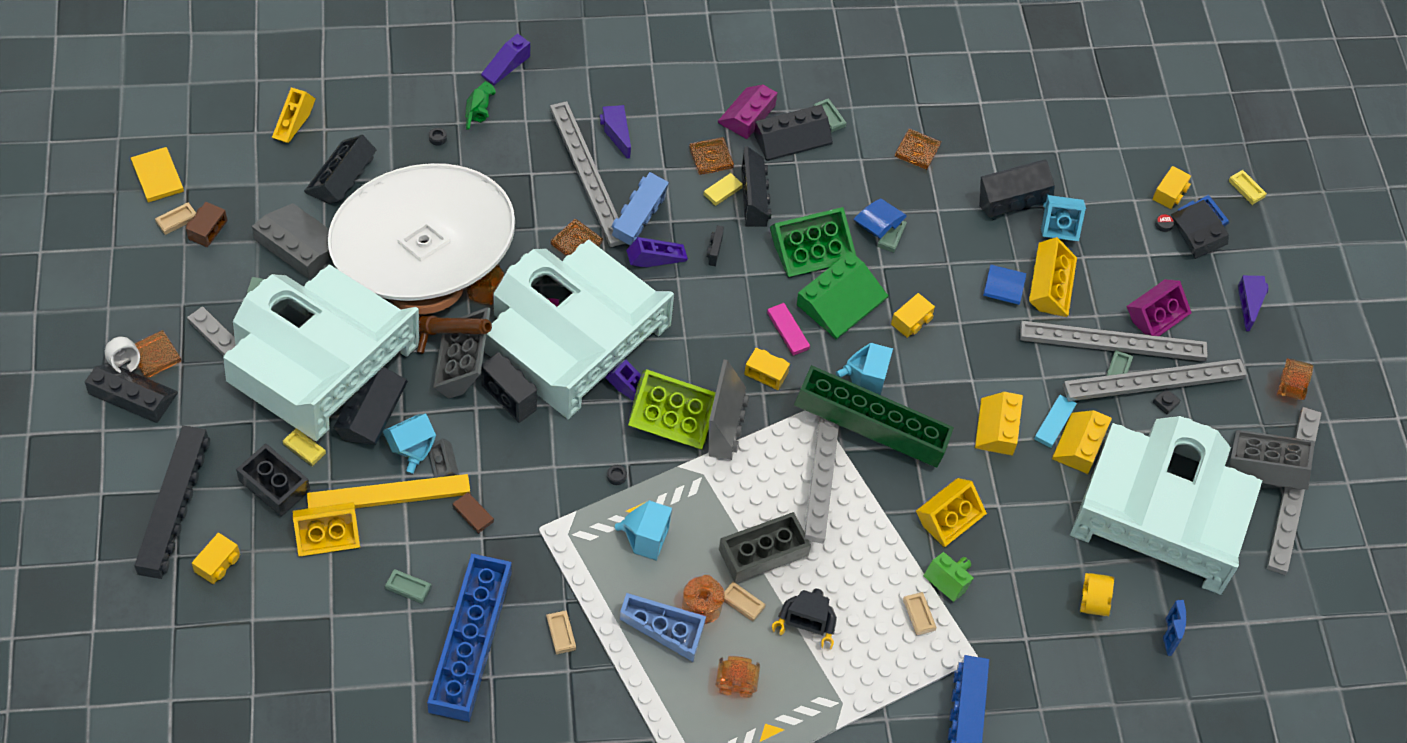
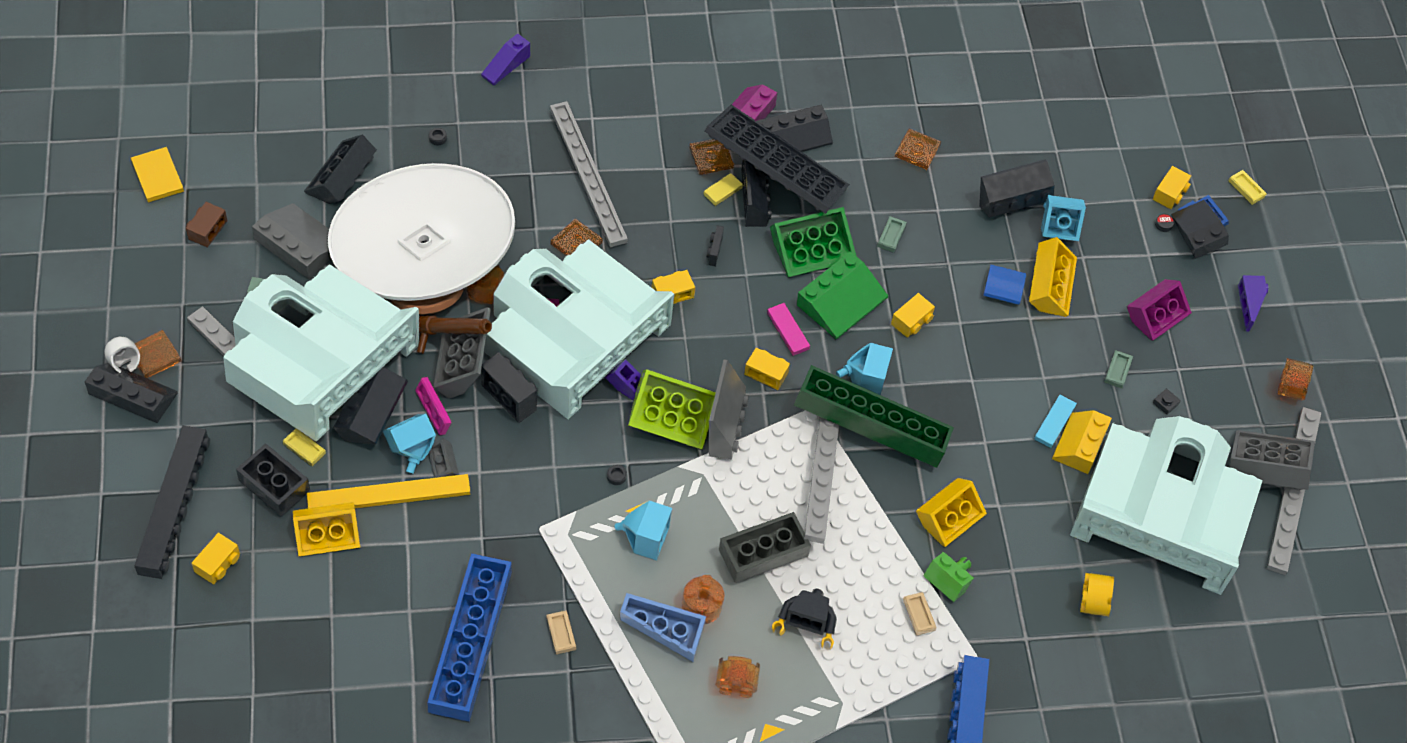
tan tile [155,202,196,235] -> none
yellow slope [272,87,316,143] -> none
sand green tile [385,569,432,604] -> none
reddish brown tile [452,492,494,534] -> none
green animal [465,81,496,130] -> none
dark purple slope [599,105,631,159] -> none
medium blue wedge [611,172,669,245] -> none
dark purple slope [626,237,688,267] -> none
tan tile [720,582,766,622] -> none
sand green tile [813,98,846,133] -> none
blue slope [854,199,907,239] -> none
yellow slope [975,392,1023,456] -> none
light grey plate [1020,321,1207,361] -> none
light grey plate [1063,359,1247,401] -> none
blue slope [1163,600,1186,656] -> none
none -> dark pink tile [415,377,452,435]
none -> yellow brick [652,270,695,304]
none -> black plate [704,104,850,214]

